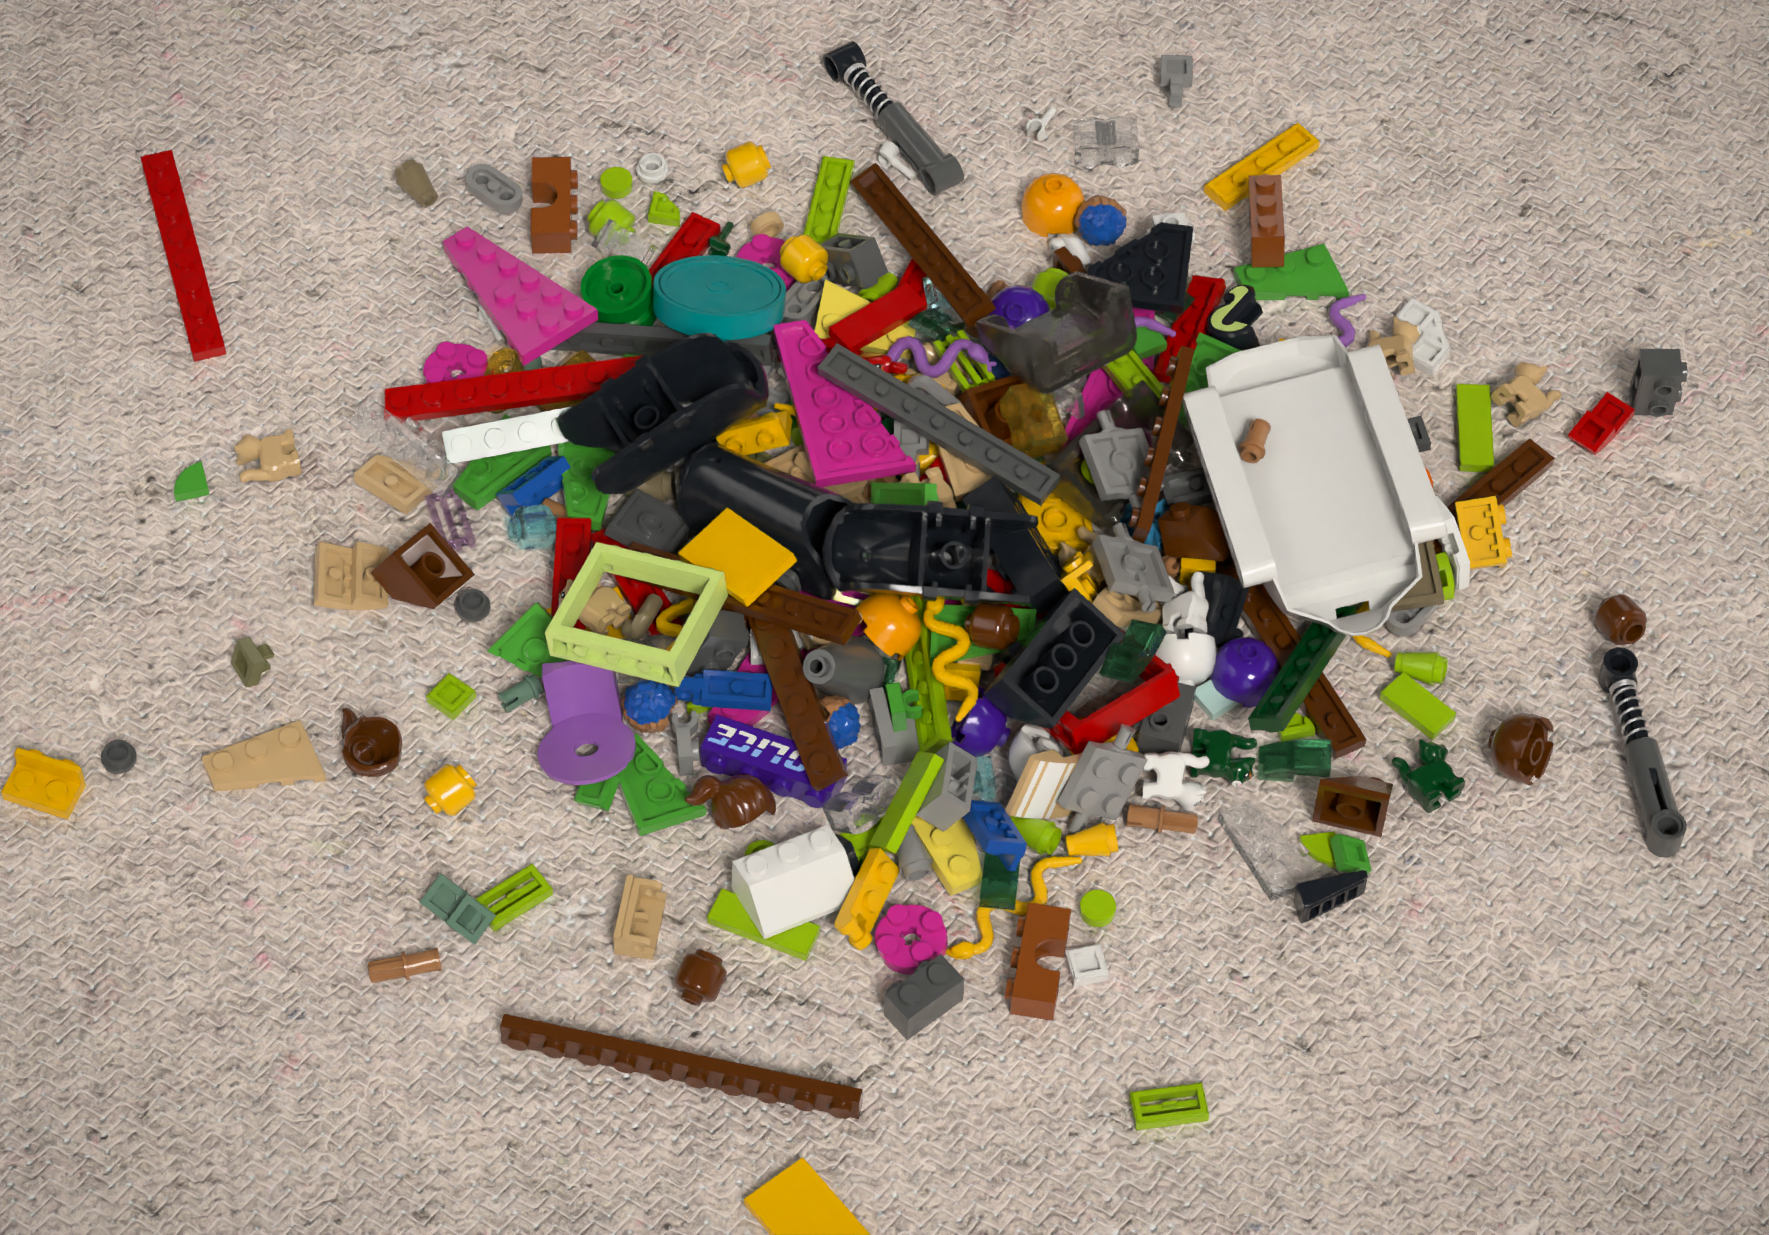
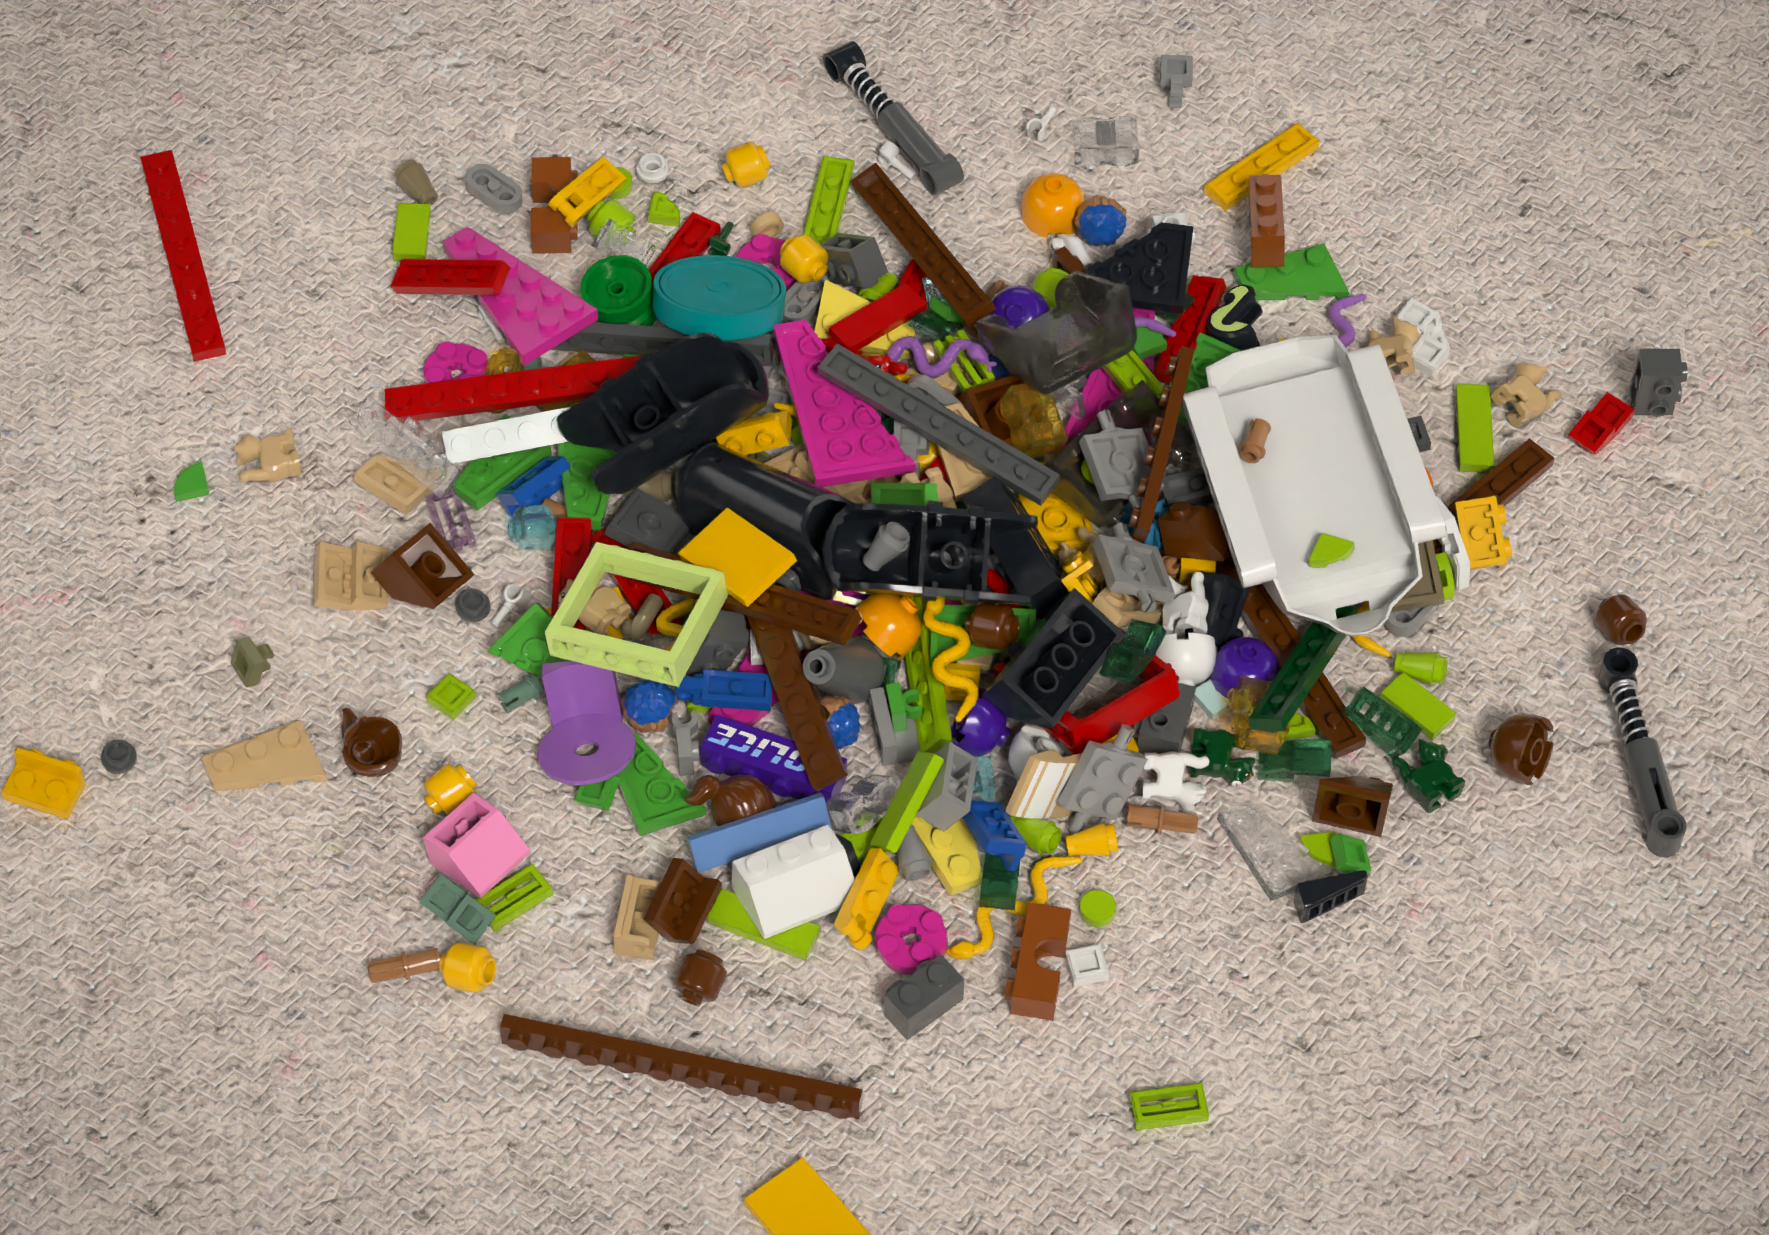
none -> red plate [390,259,511,295]
none -> lime tile [393,203,431,261]
none -> bright pink slope [423,793,530,898]
none -> yellow head [439,942,496,993]
none -> white hand [490,584,530,628]
none -> yellow plate [548,156,627,227]
none -> reddish brown bracket [643,858,722,944]
none -> medium blue tile [686,793,832,873]
none -> light grey cone [863,522,910,571]
none -> bright green tile [929,296,966,325]
none -> clear yellow brick [1226,676,1289,755]
none -> lime tile [1309,533,1355,568]
none -> clear green slope [1343,686,1422,759]

